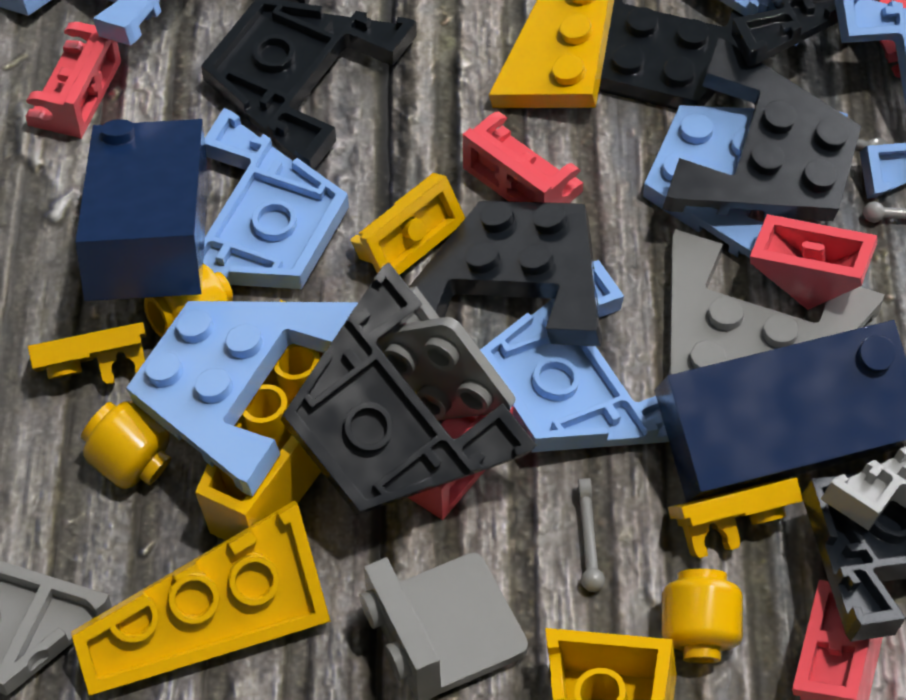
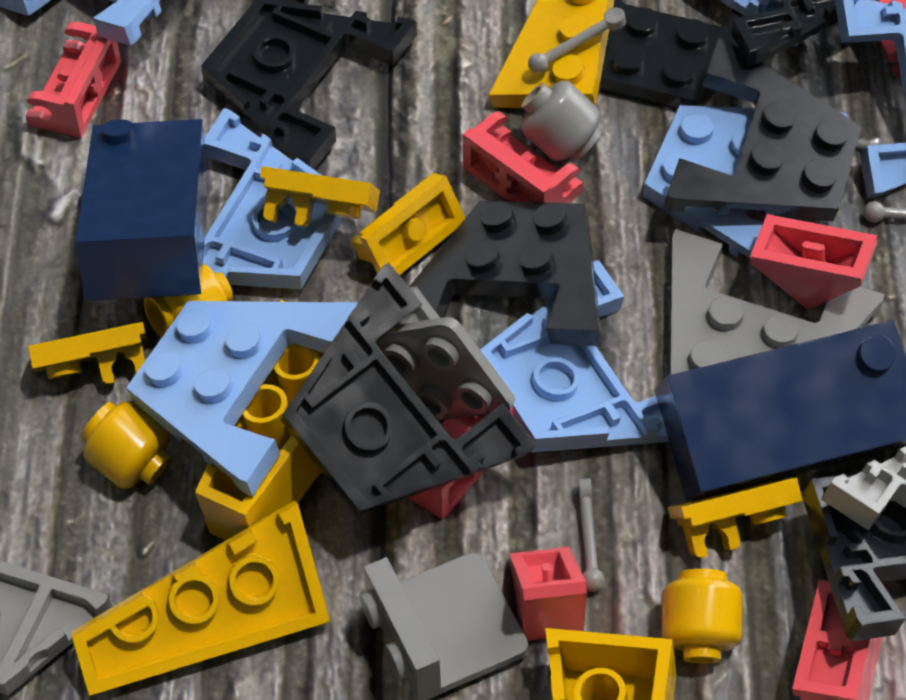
none -> yellow plate [260,166,380,228]
none -> coral slope [509,547,587,641]
none -> light grey head [521,81,602,161]
none -> light grey hinge [528,7,626,74]

